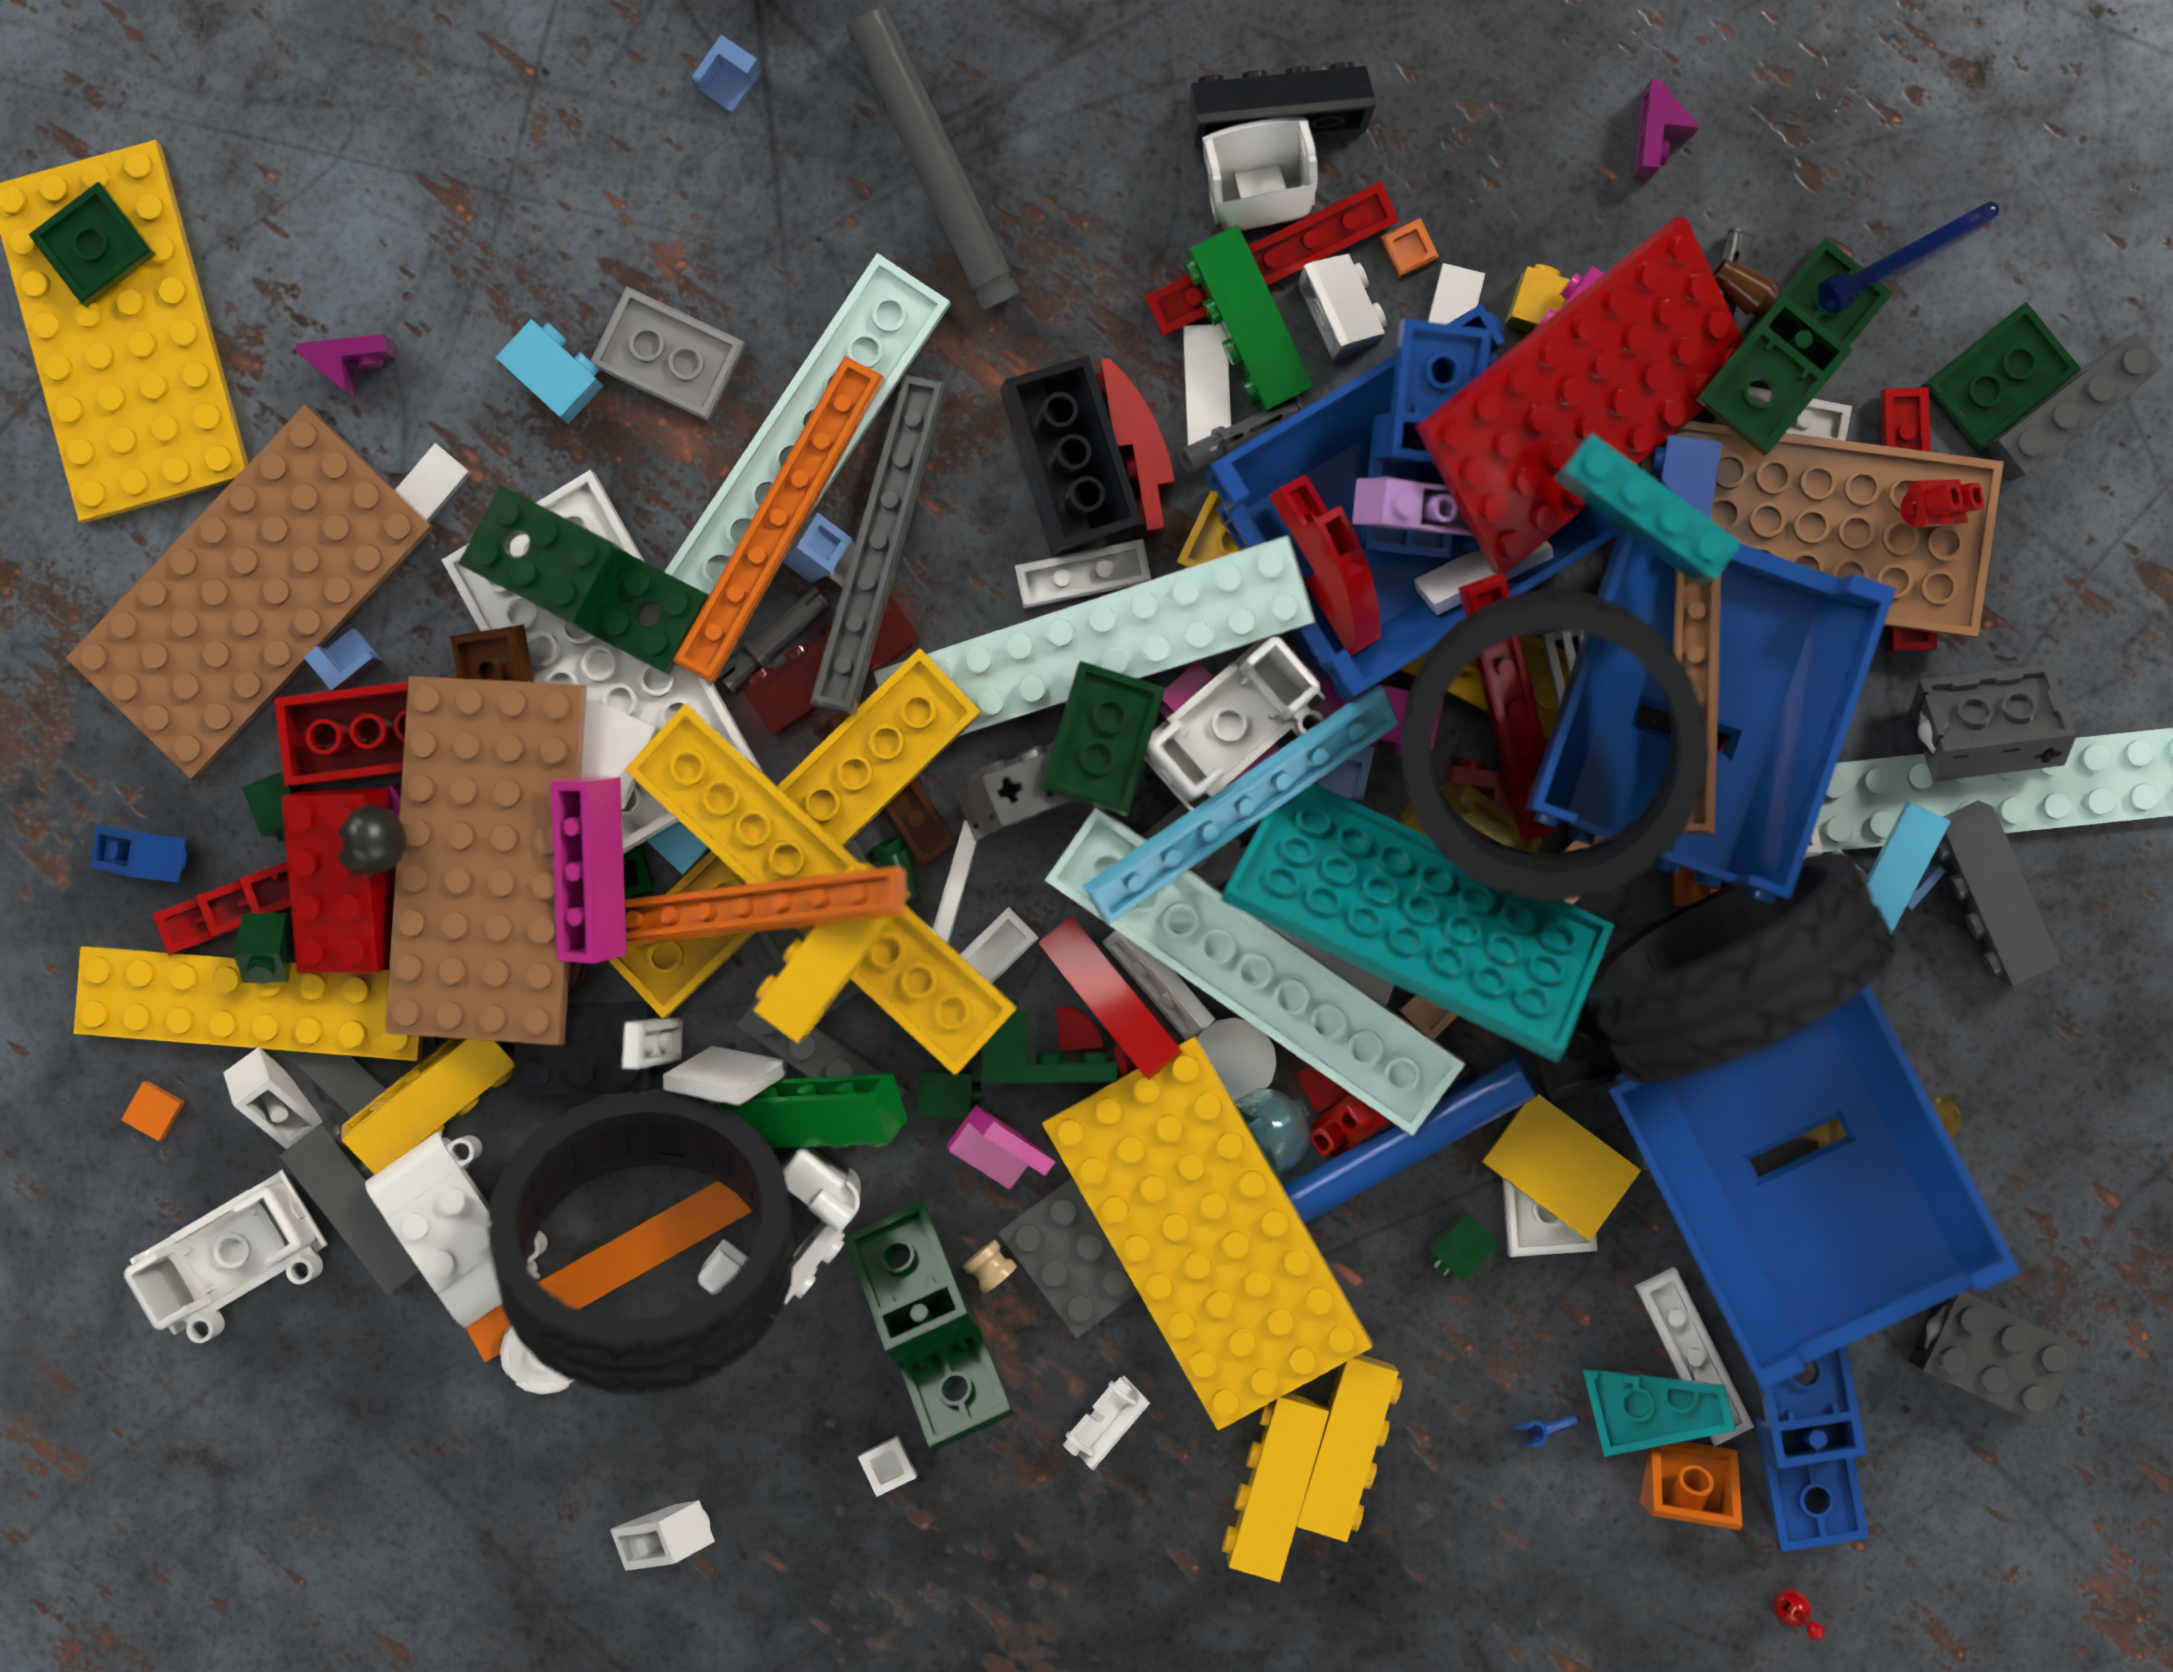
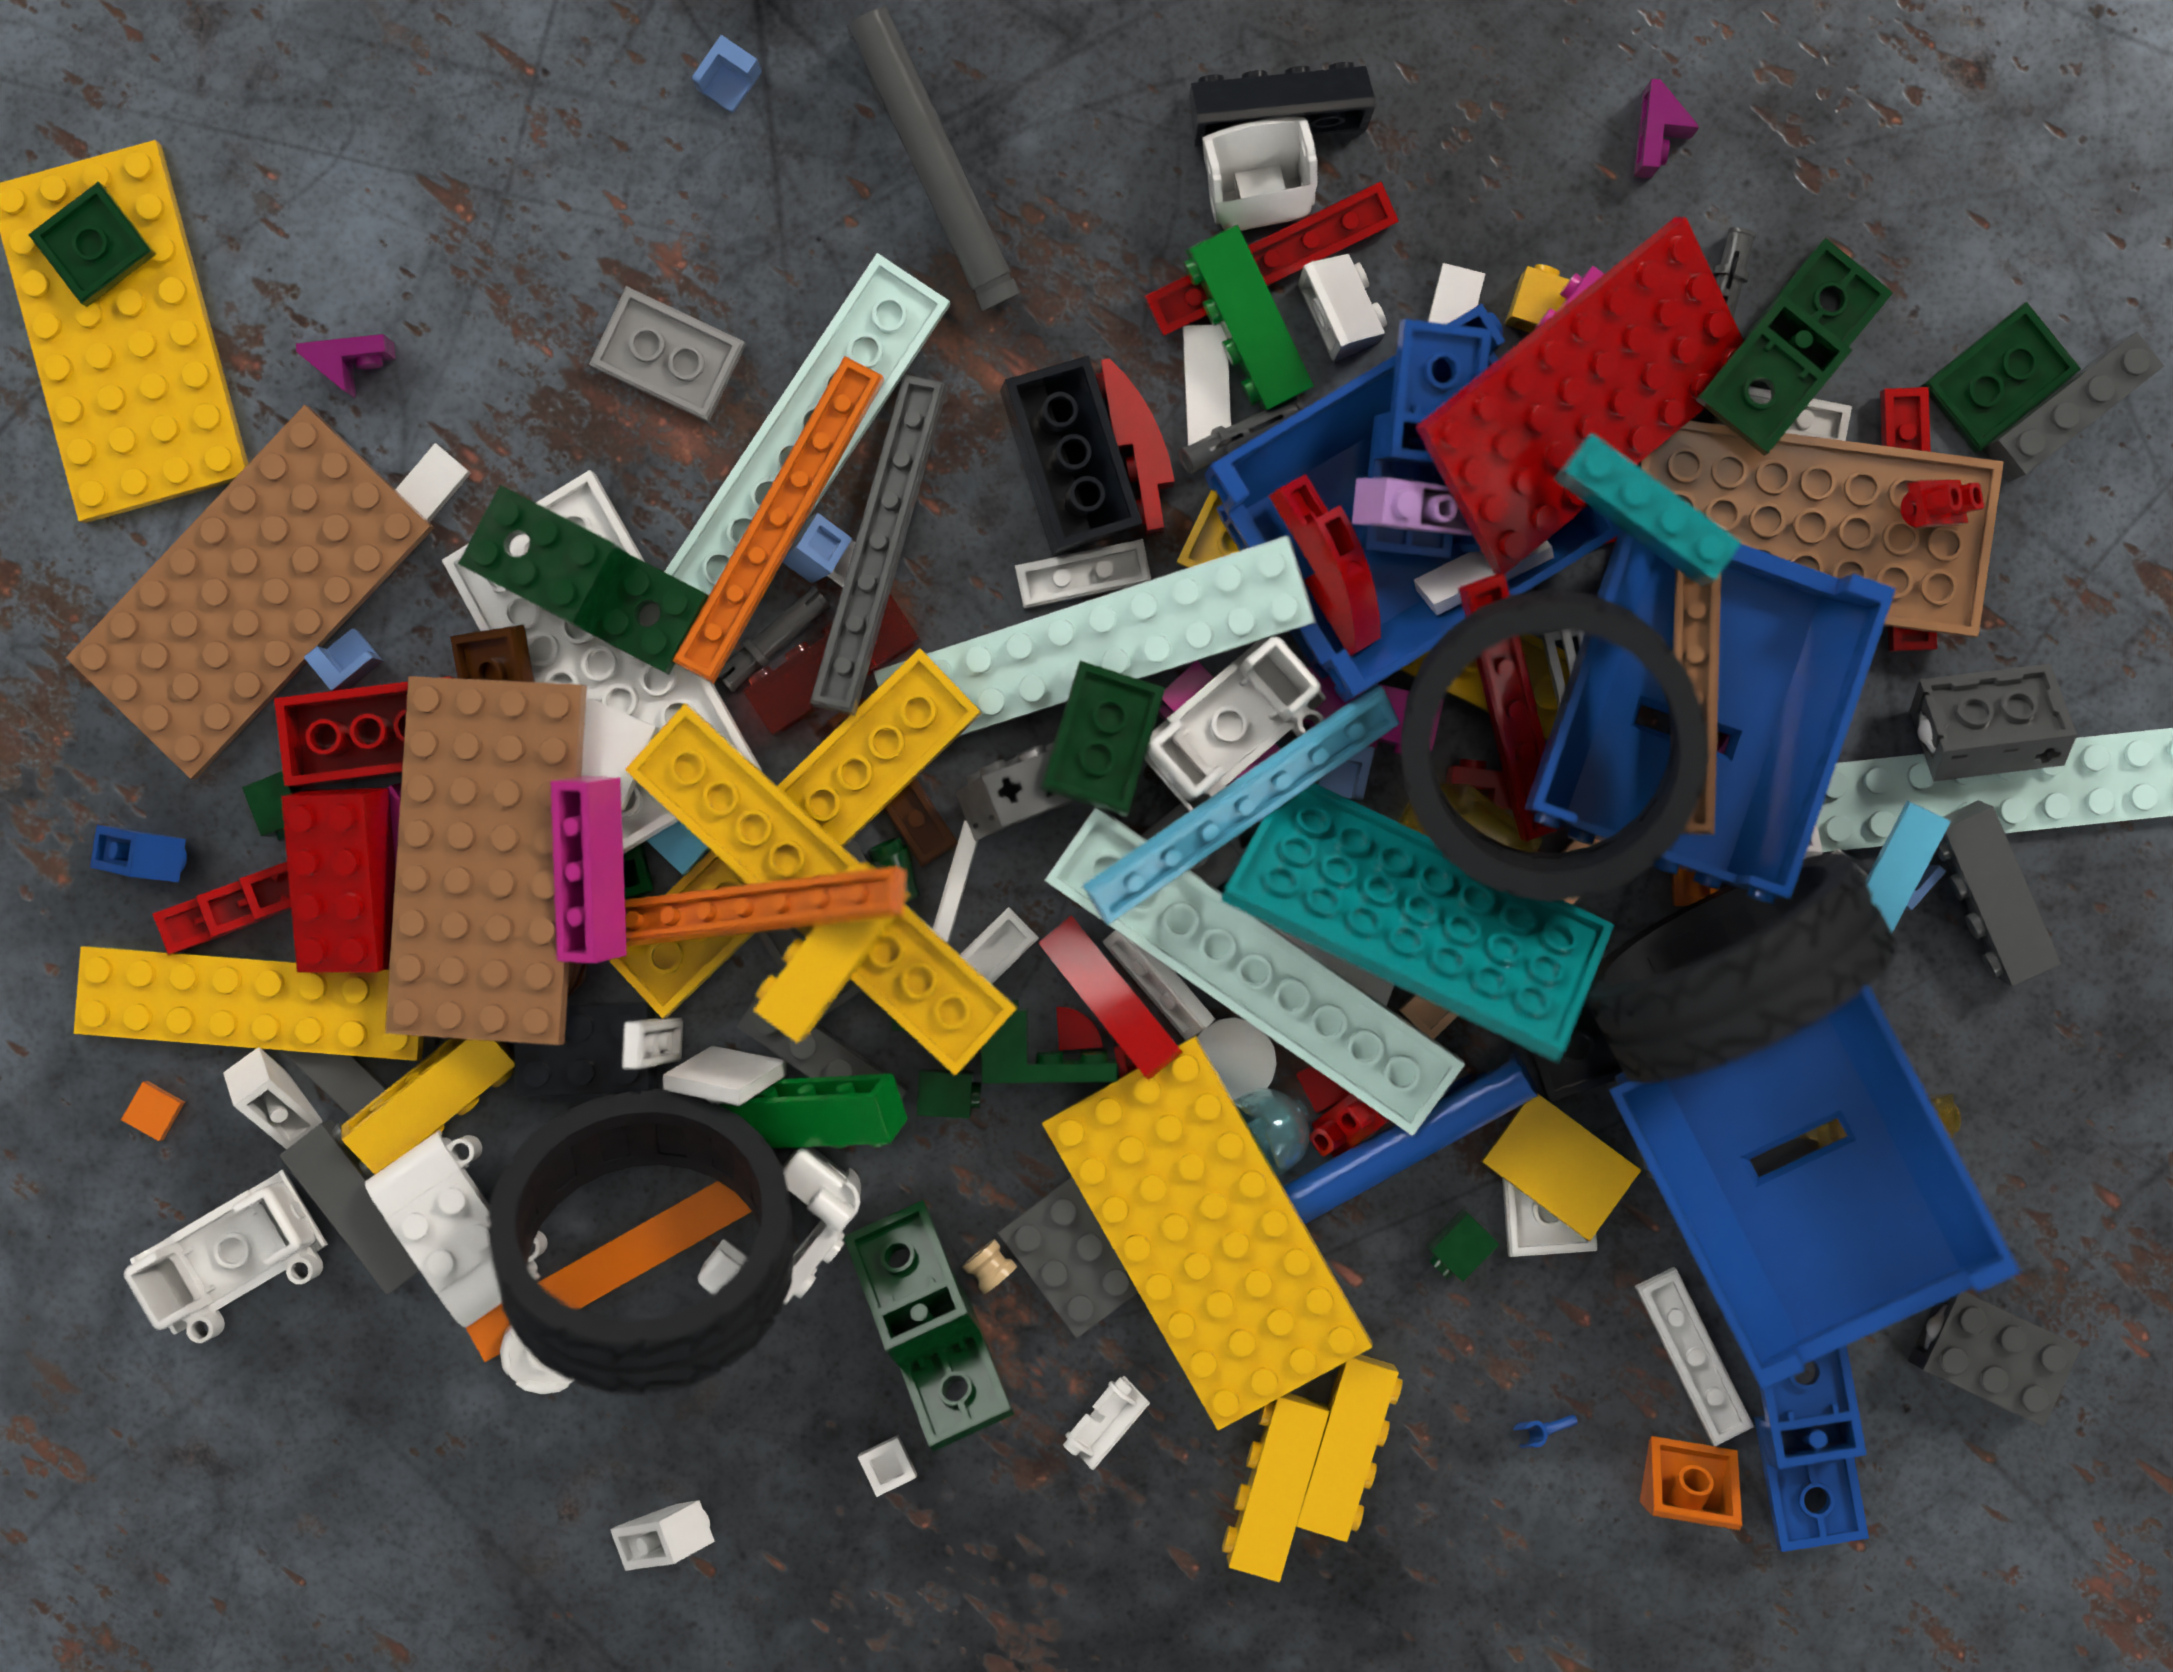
dark green brick [234,913,295,984] -> none
pearl dark grey hair [338,804,407,878] -> none
medium azure brick [495,319,603,424] -> none
dark pink panel [946,1105,1055,1189] -> none
orange tile [1380,218,1439,279] -> none
teal wing [1583,1368,1736,1457] -> none
blue slope [1651,435,1722,519] -> none
reddish brown cone [1712,258,1779,317] -> none
red hinge [1773,1588,1825,1641] -> none
clear blue piece [1818,201,1999,314] -> none

